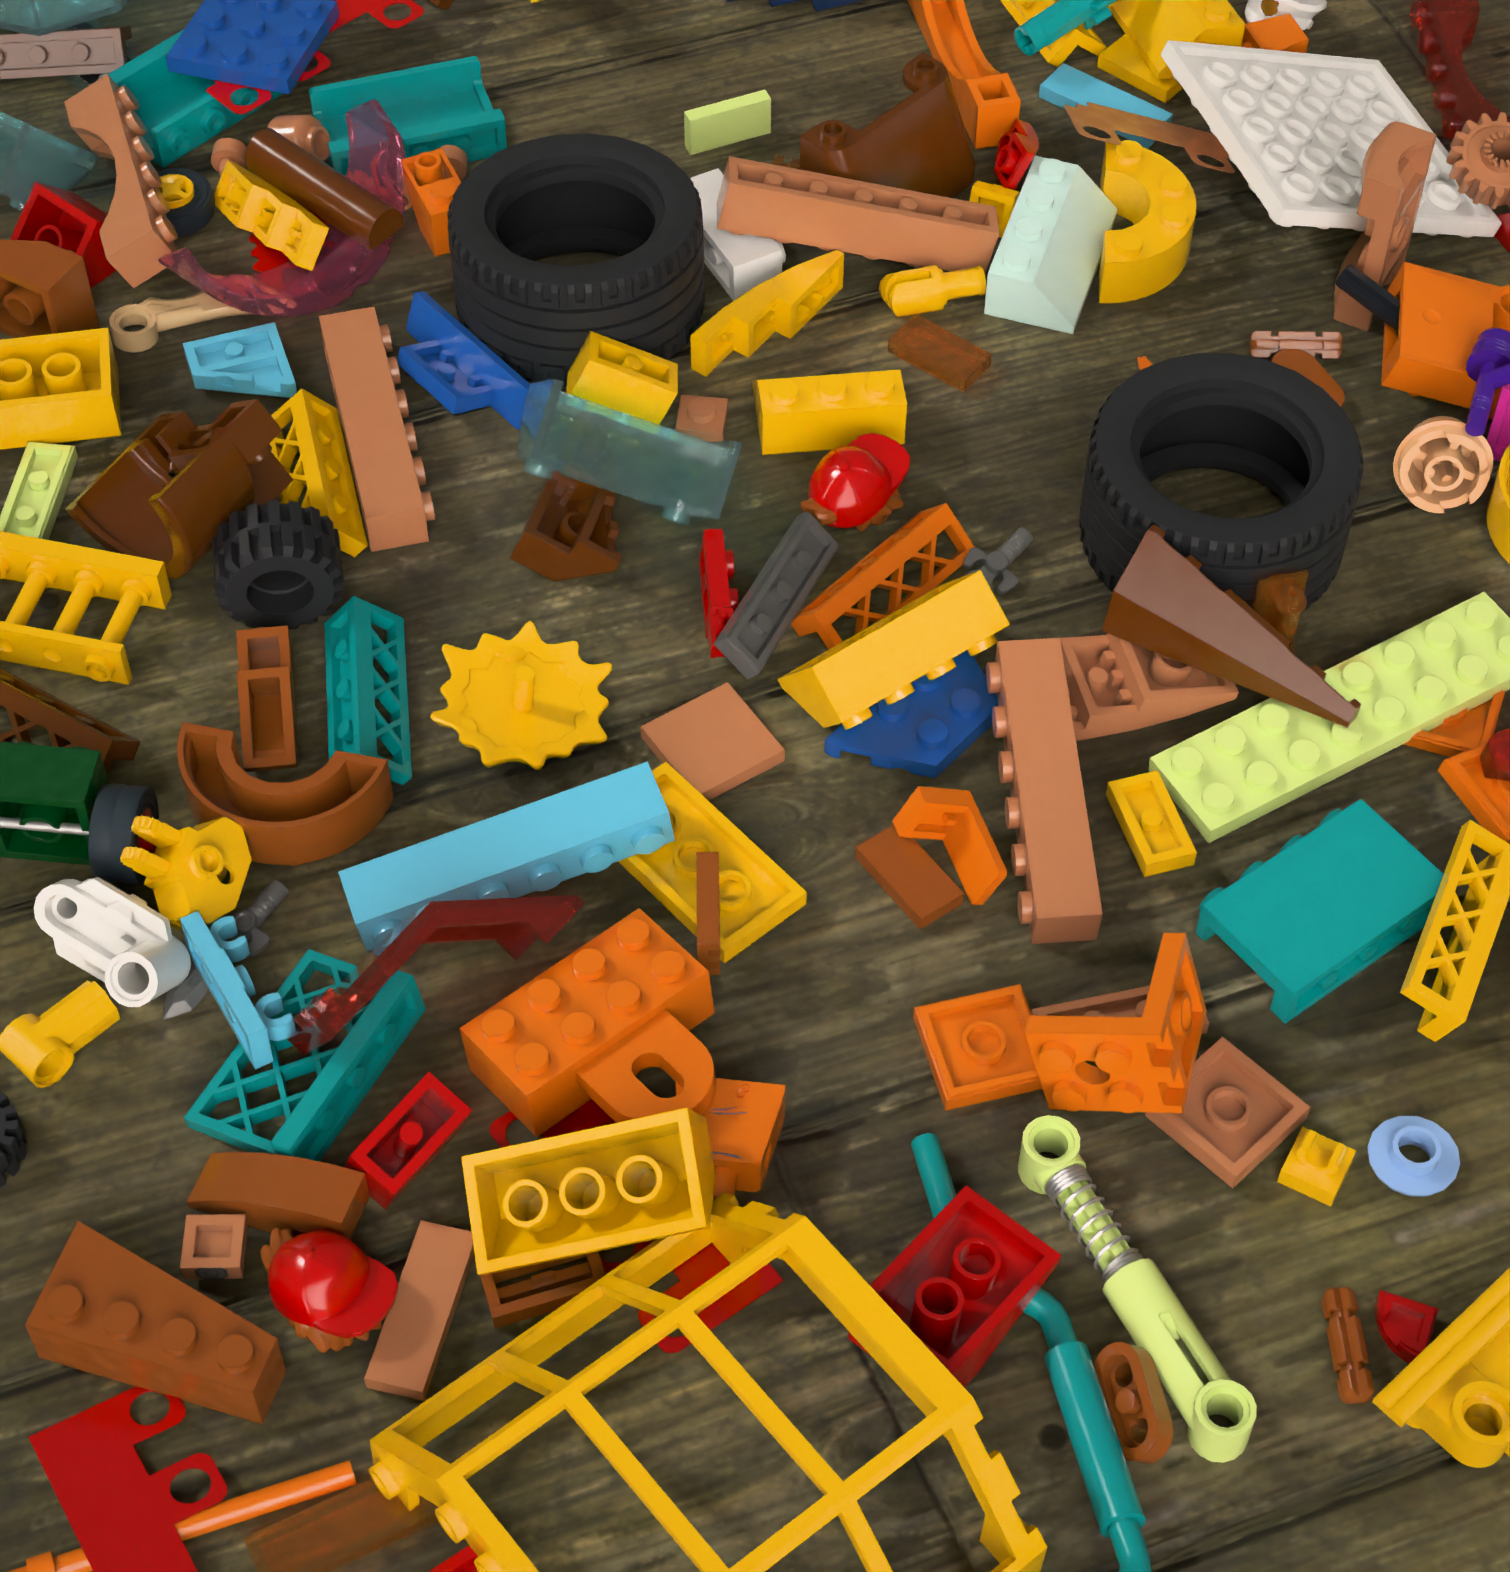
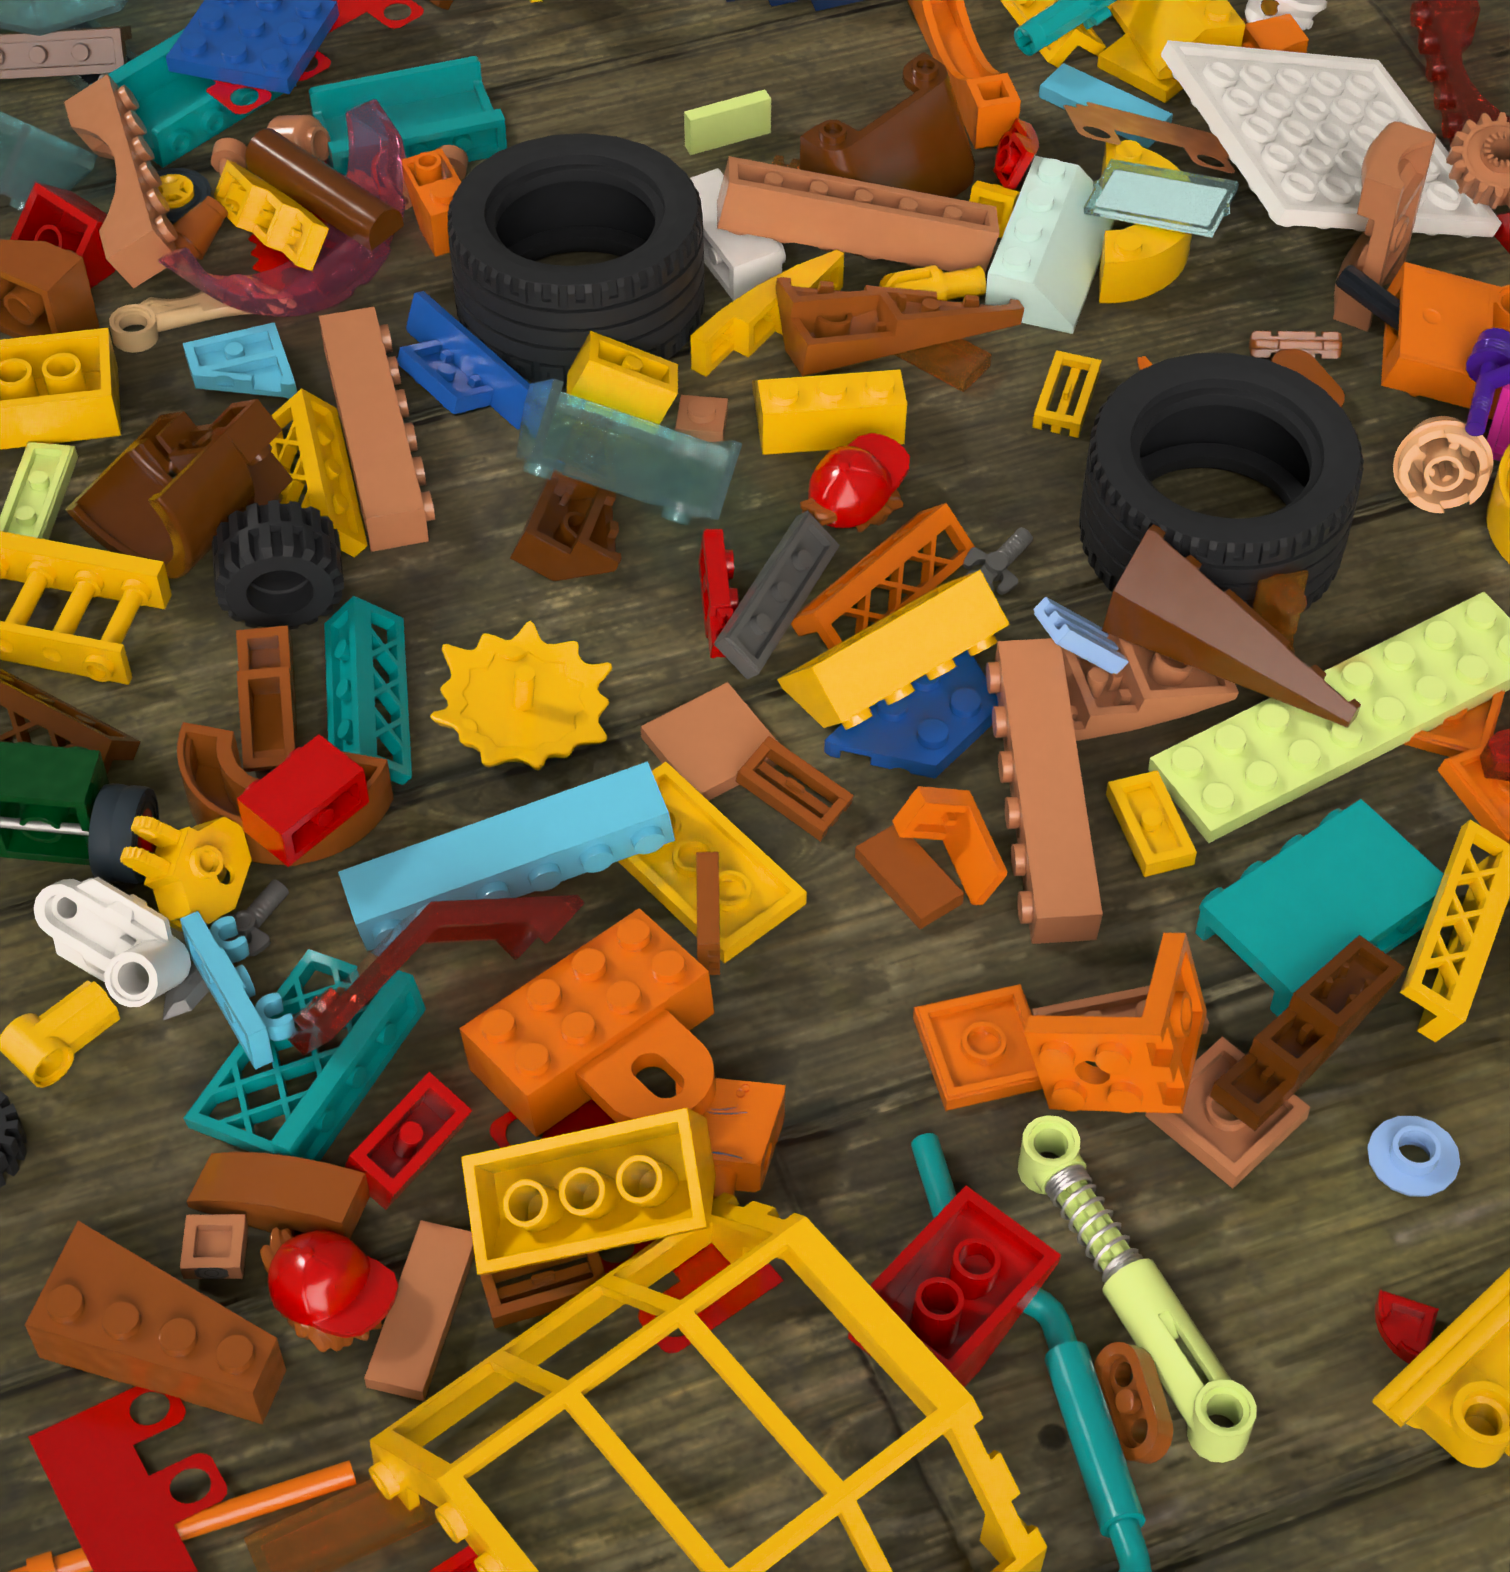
yellow tile [1277,1126,1356,1207] -> none
dark orange axle [1321,1287,1375,1404] -> none
none -> dark orange cone [172,196,228,265]
none -> red brick [237,734,370,867]
none -> dark orange tile [736,736,854,842]
none -> dark orange wedge [776,277,1025,376]
none -> yellow tile [1032,350,1102,438]
none -> light blue tile [1033,596,1129,675]
none -> clear light blue piece [1084,159,1238,238]
none -> reddish brown slope [1210,935,1405,1131]

